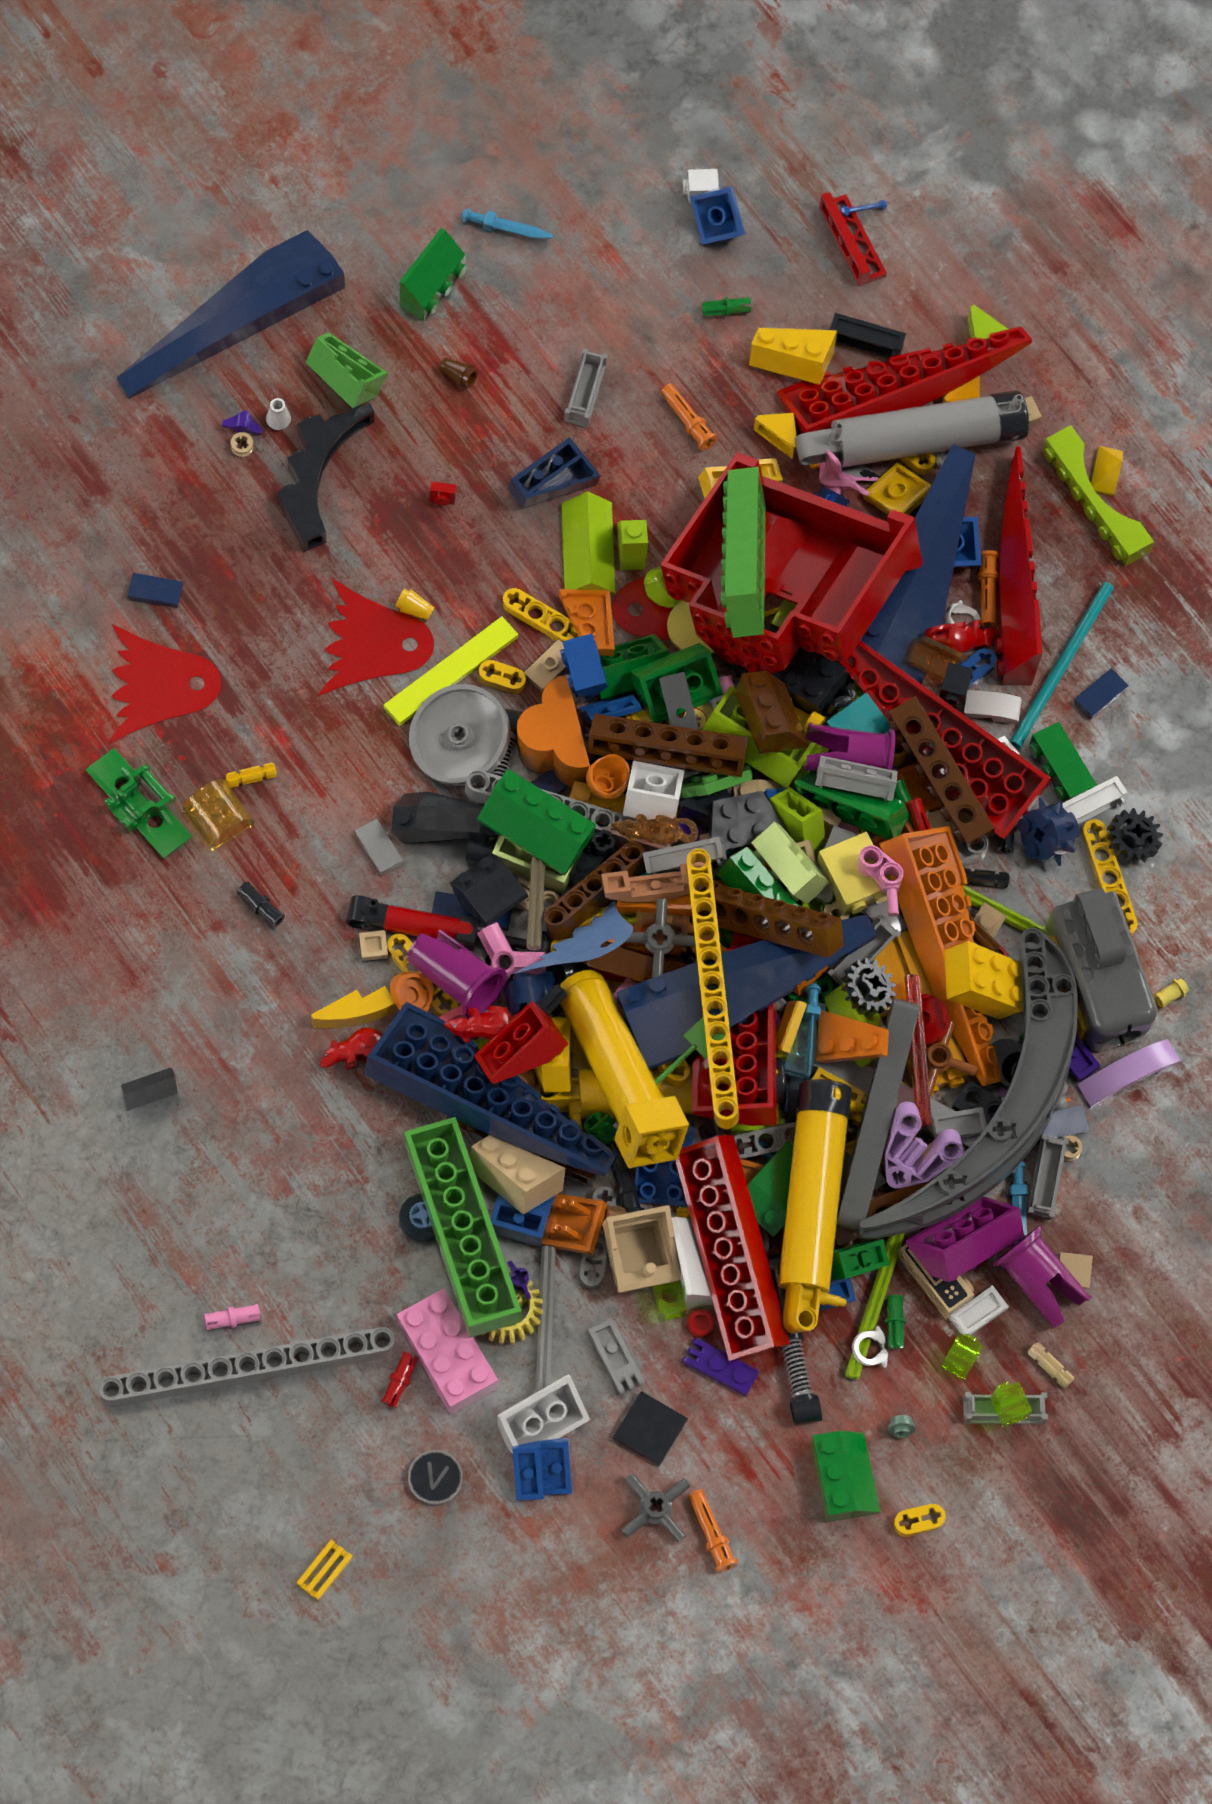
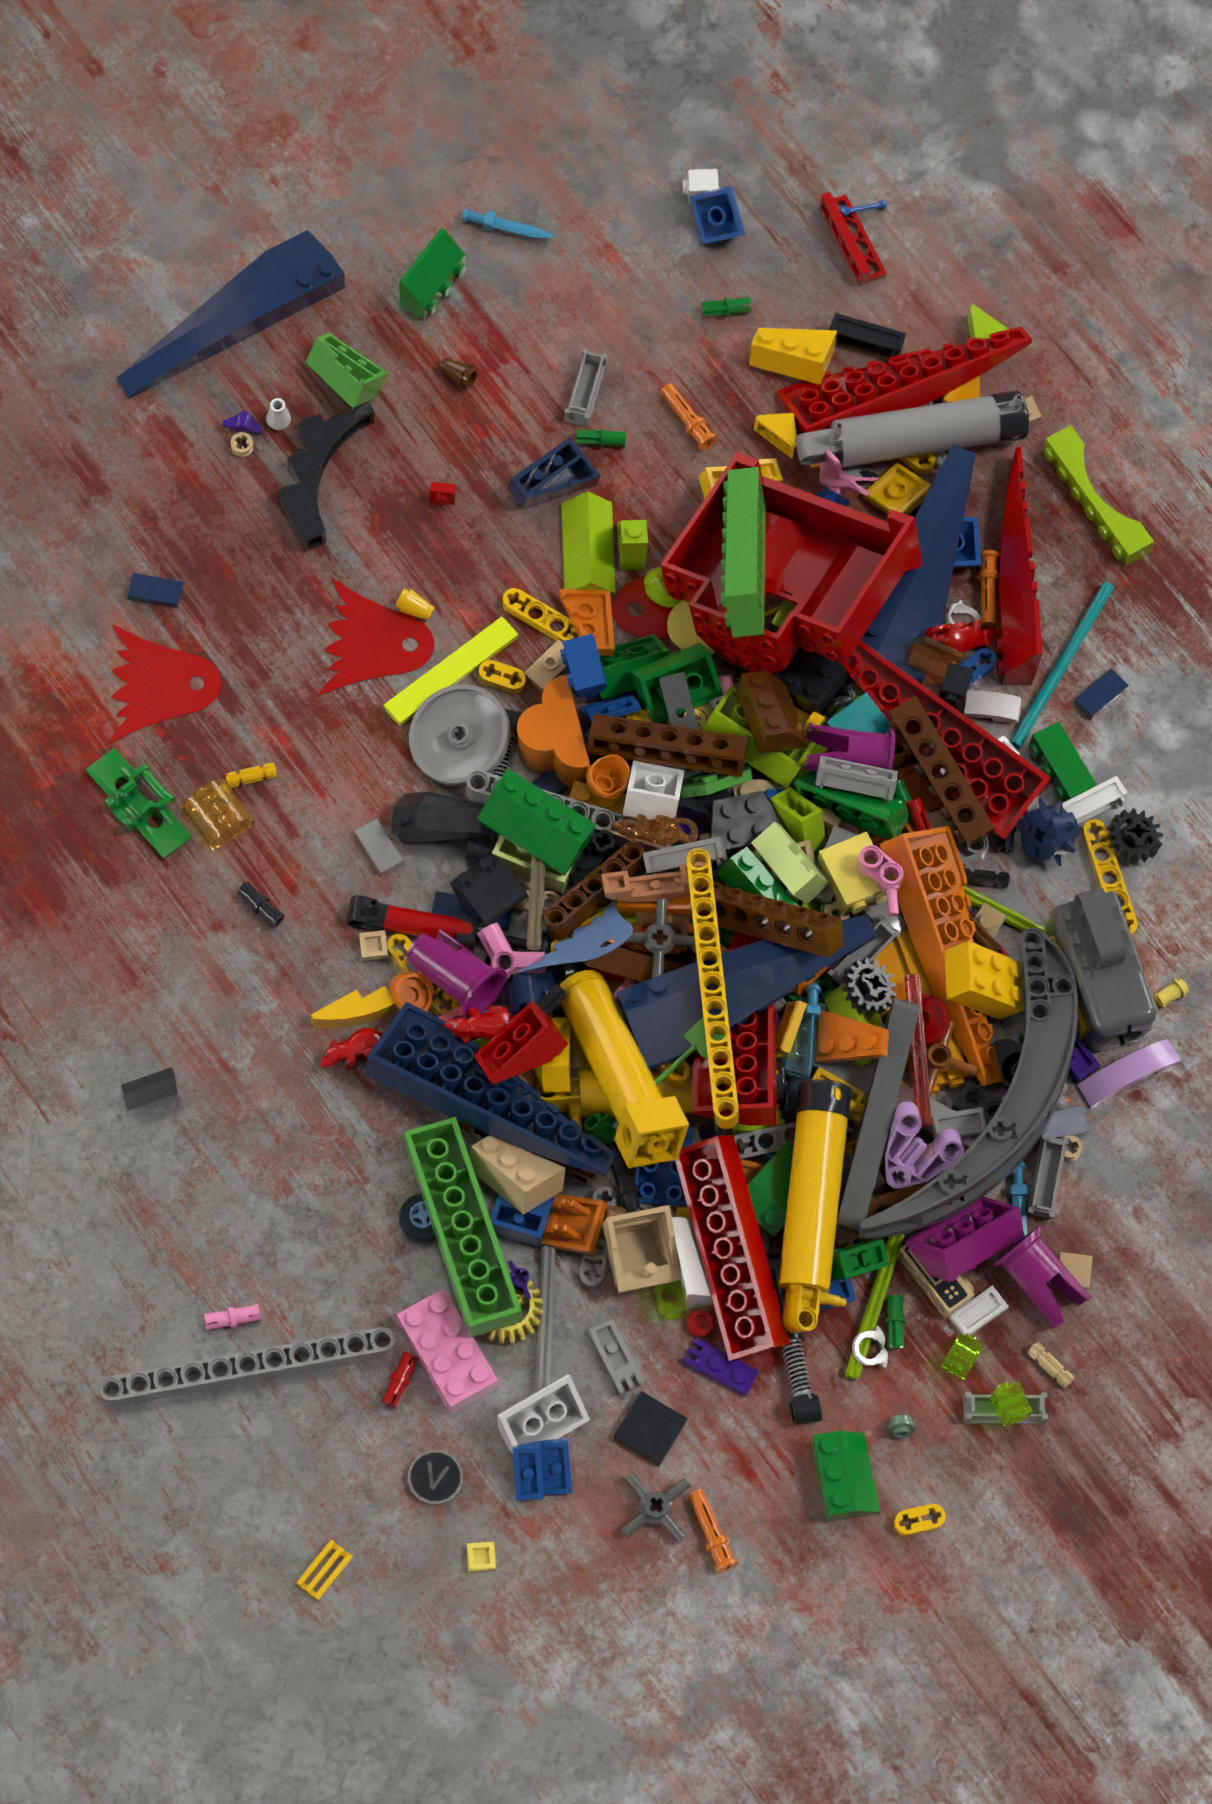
yellow slope [1091,446,1123,497] -> none
none -> light yellow tile [467,1542,496,1573]
none -> green axle [576,428,626,448]

